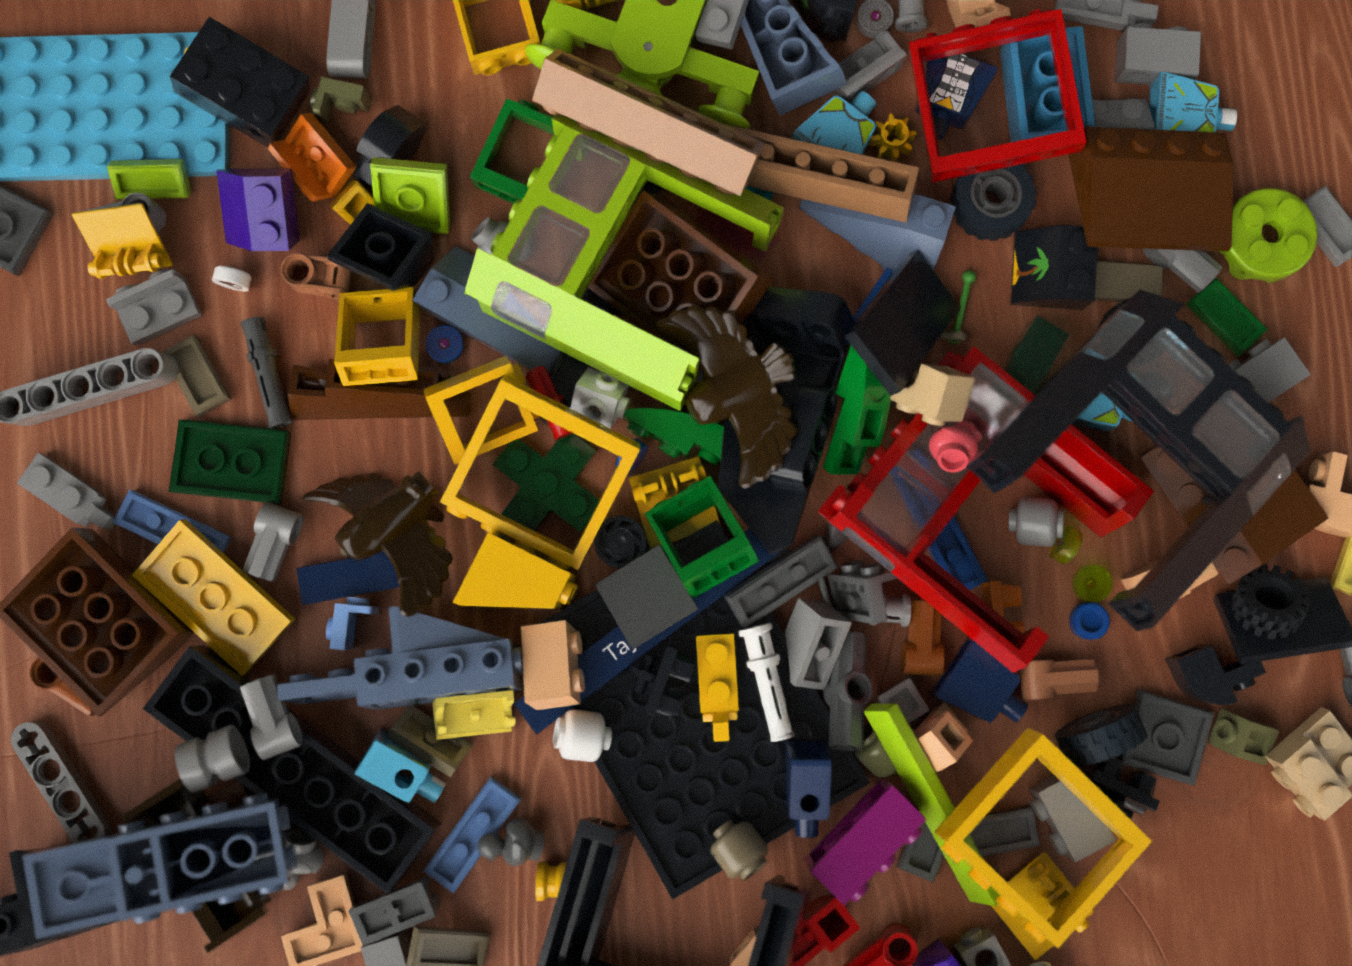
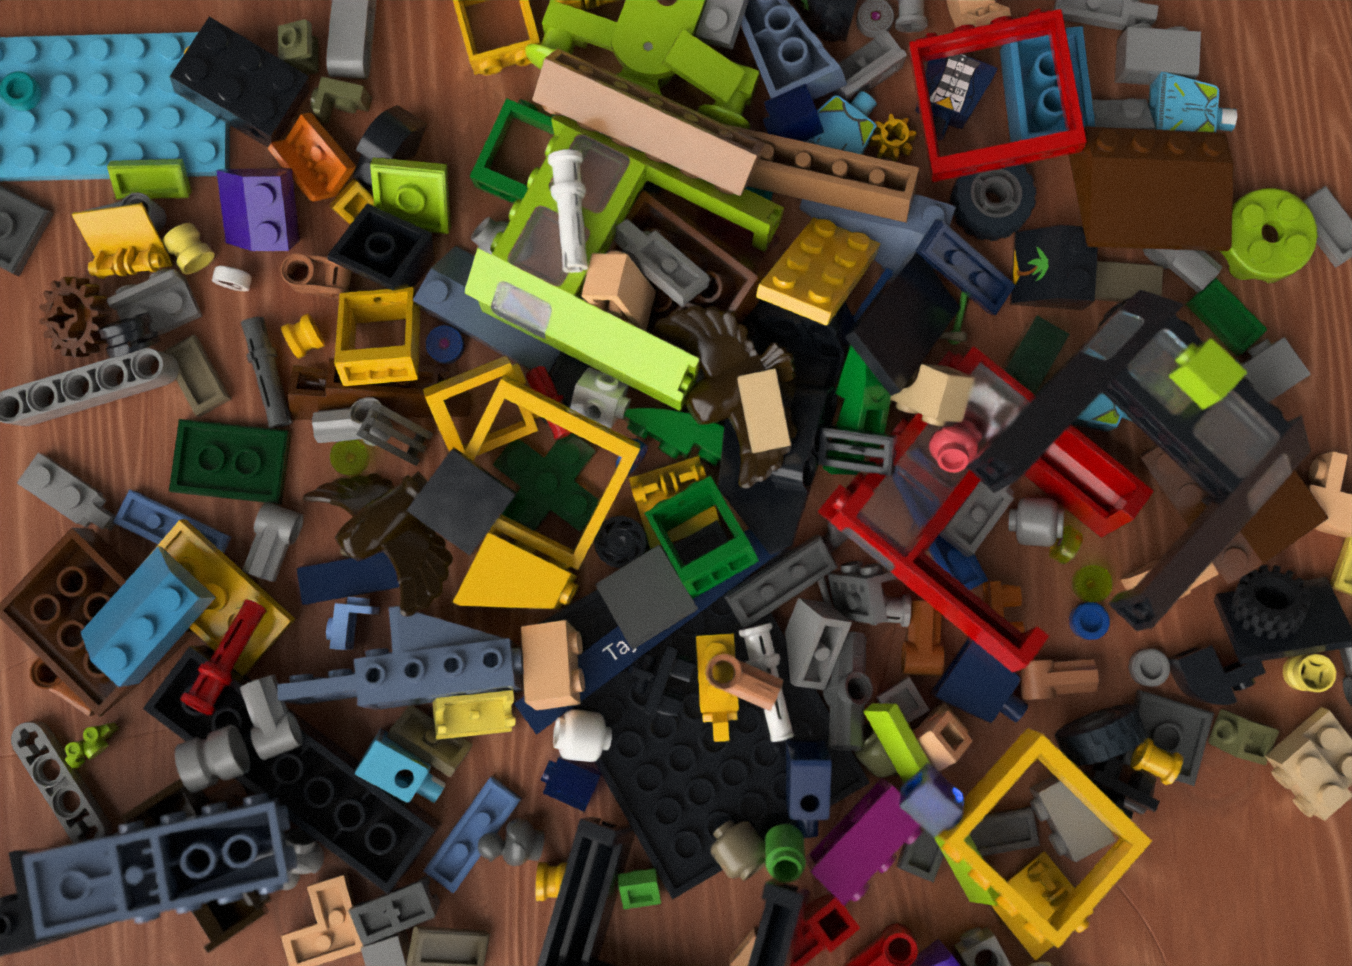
none -> teal tile [0,71,42,111]
none -> reddish brown gear [39,277,112,357]
none -> lime piece [64,722,119,768]
none -> dark azure slope [80,546,216,687]
none -> black wheel [98,312,161,358]
none -> light yellow wheel [162,223,215,274]
none -> red pin [180,599,267,715]
none -> olive bracket [278,19,319,76]
none -> yellow wheel [281,313,326,359]
none -> light grey piece [312,397,393,446]
none -> clear neon green tile [330,440,369,476]
none -> dark grey tile [357,402,433,466]
none -> black tile [406,447,517,556]
none -> clear blue brick [540,755,601,812]
none -> white pin [548,150,588,273]
none -> light nougat brick [581,251,656,332]
none -> light grey hinge [614,219,710,307]
none -> bright green plate [618,869,661,909]
none -> lime tile [662,29,746,105]
none -> nougat piece [705,654,784,711]
none -> tan tile [737,369,791,453]
none -> yellow plate [756,217,881,325]
none -> clear blue brick [763,84,824,142]
none -> bright green brick [765,824,806,883]
none -> black tile [818,425,898,476]
none -> clear blue brick [899,763,963,838]
none -> dark blue tile [915,220,1016,315]
none -> light grey hinge [939,481,1014,557]
none -> light grey tile [1128,649,1170,687]
none -> yellow bush [1130,737,1183,785]
none -> lime brick [1168,338,1247,409]
none -> light yellow wheel [1282,654,1336,693]

